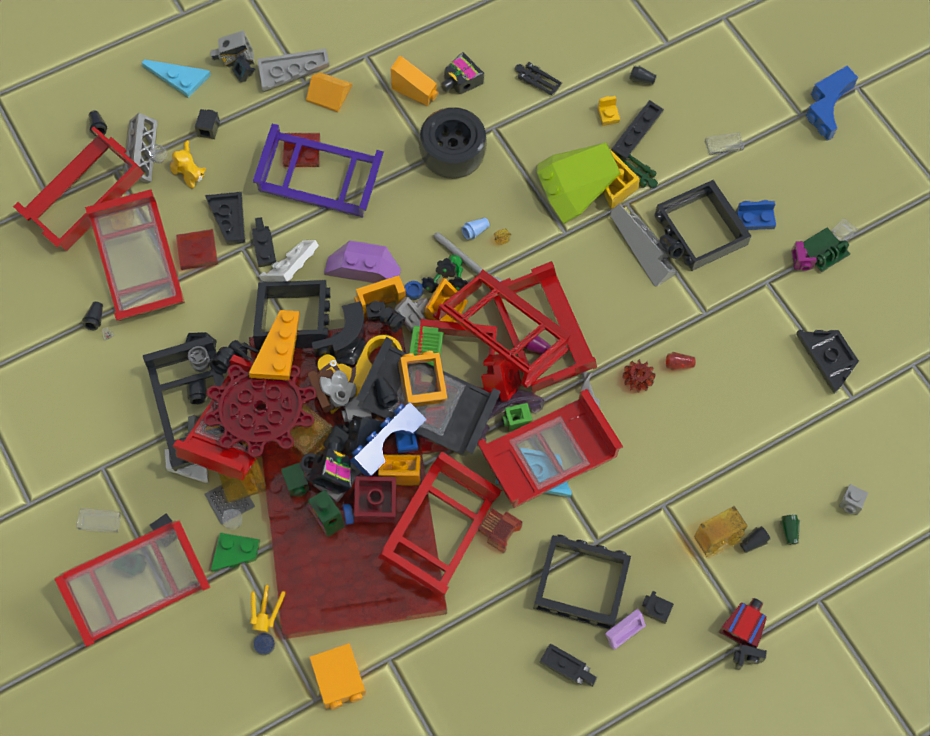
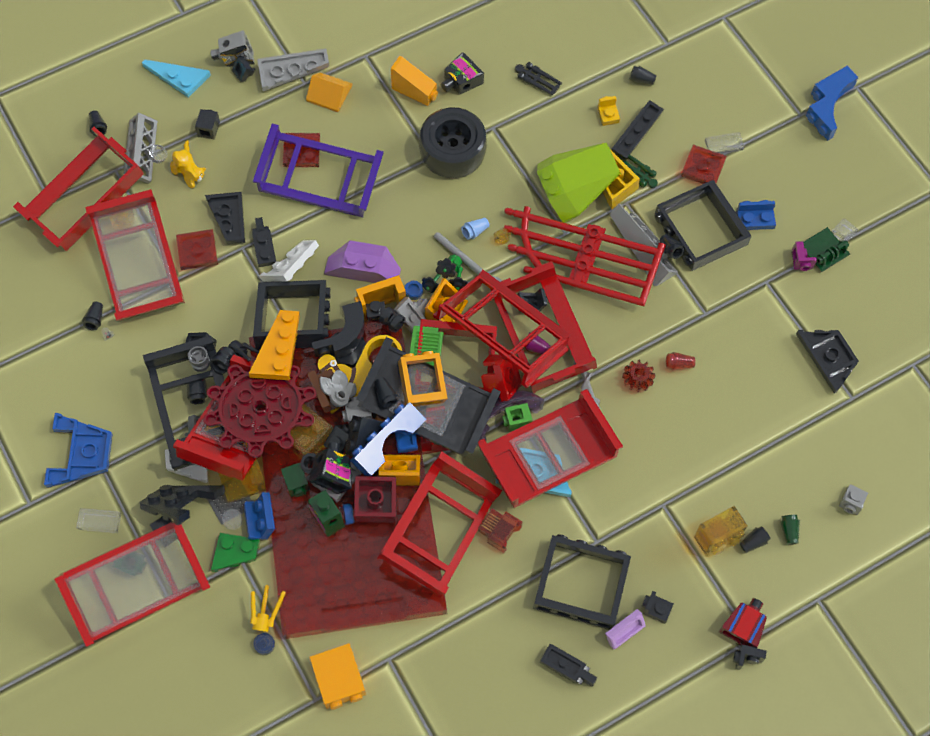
none -> blue wing [44,413,113,488]
none -> black wing [140,485,225,525]
none -> blue bracket [244,492,275,540]
none -> red piece [503,206,665,307]
none -> black bracket [517,288,547,312]
none -> clear red plate [681,144,727,184]

